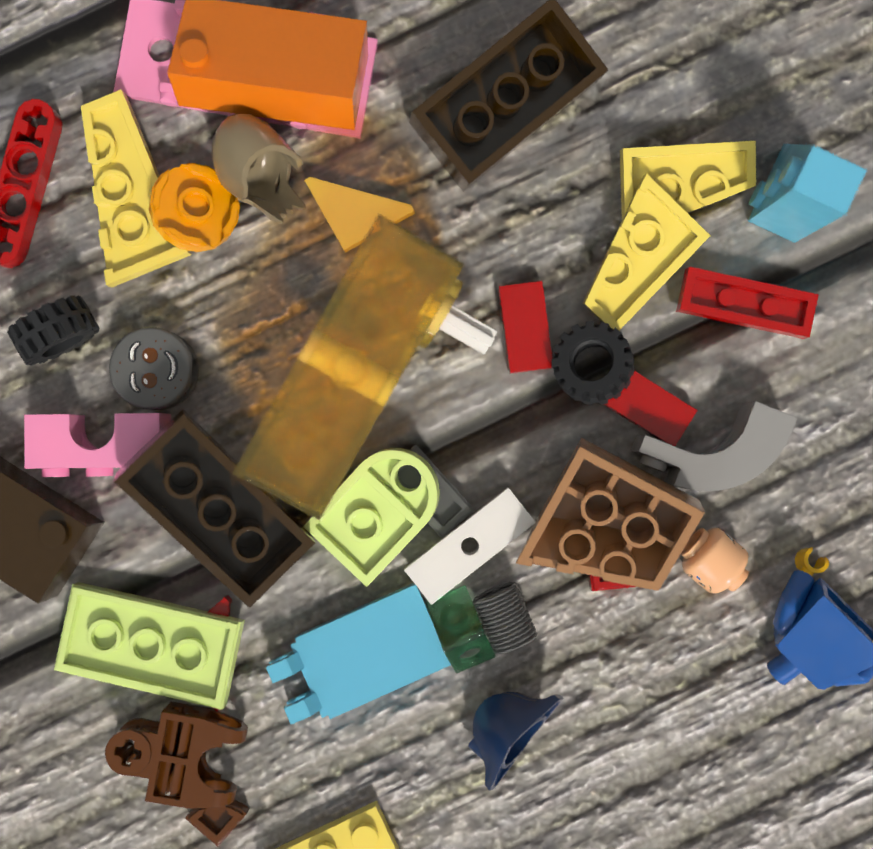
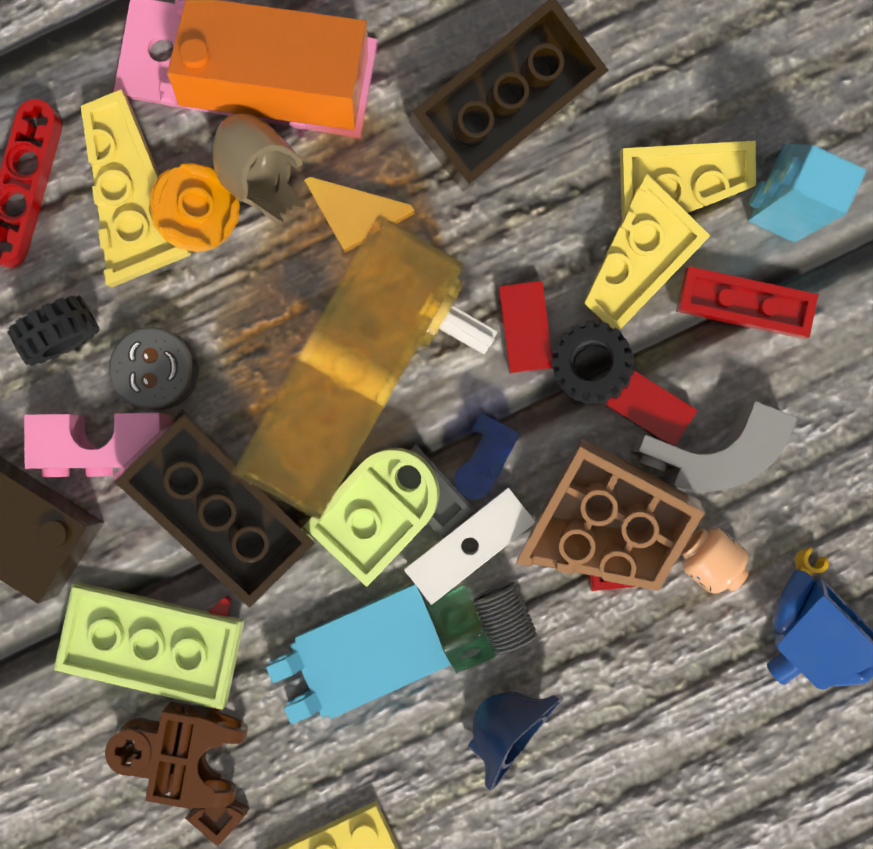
none -> clear blue leg [454,413,520,500]

